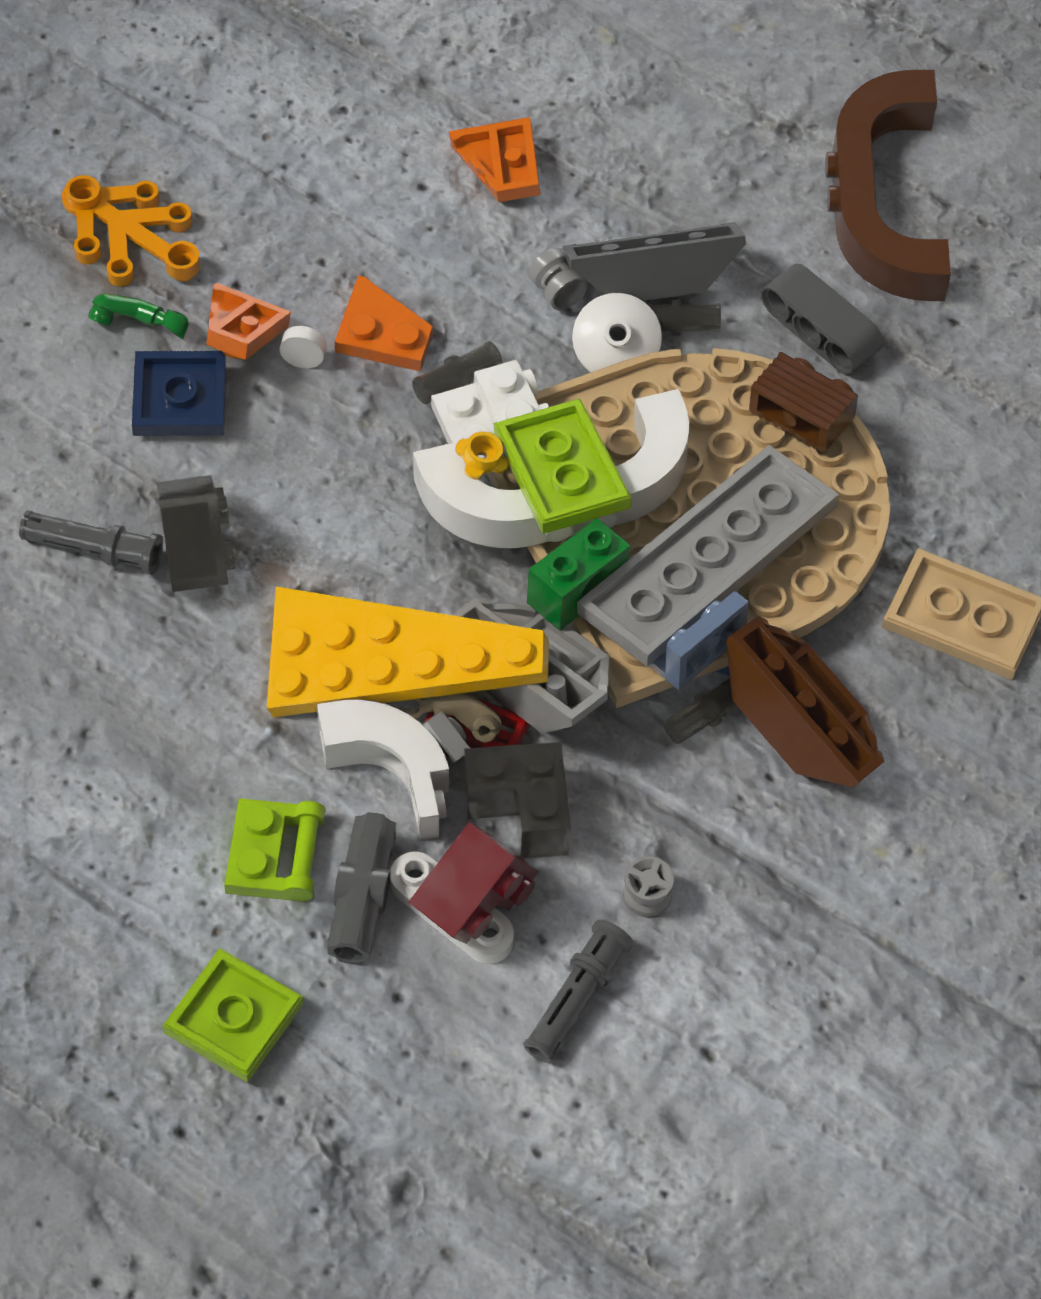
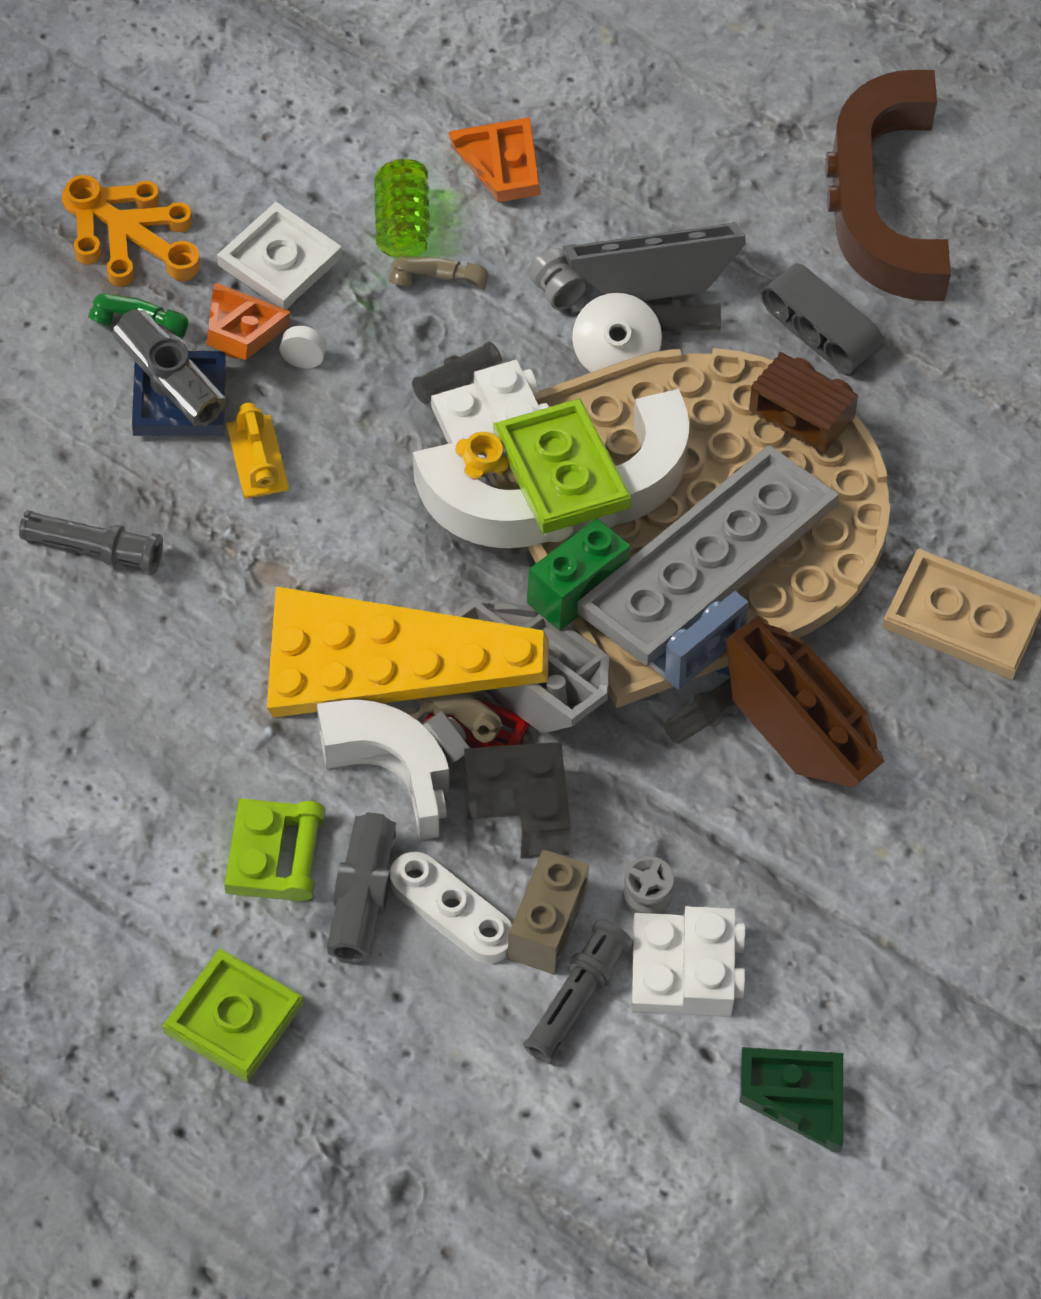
clear smoke brick [156,475,236,592] -> none
orange wing [335,275,433,372] -> none
dark red brick [408,822,539,944] -> none
none -> dark grey piece [113,309,226,427]
none -> white plate [217,202,342,310]
none -> yellow hinge [226,403,289,499]
none -> clear neon green piece [374,159,430,258]
none -> dark tan arm [389,256,489,290]
none -> dark tan brick [508,849,590,975]
none -> white plate [631,906,745,1016]
none -> dark green wing [739,1047,843,1152]

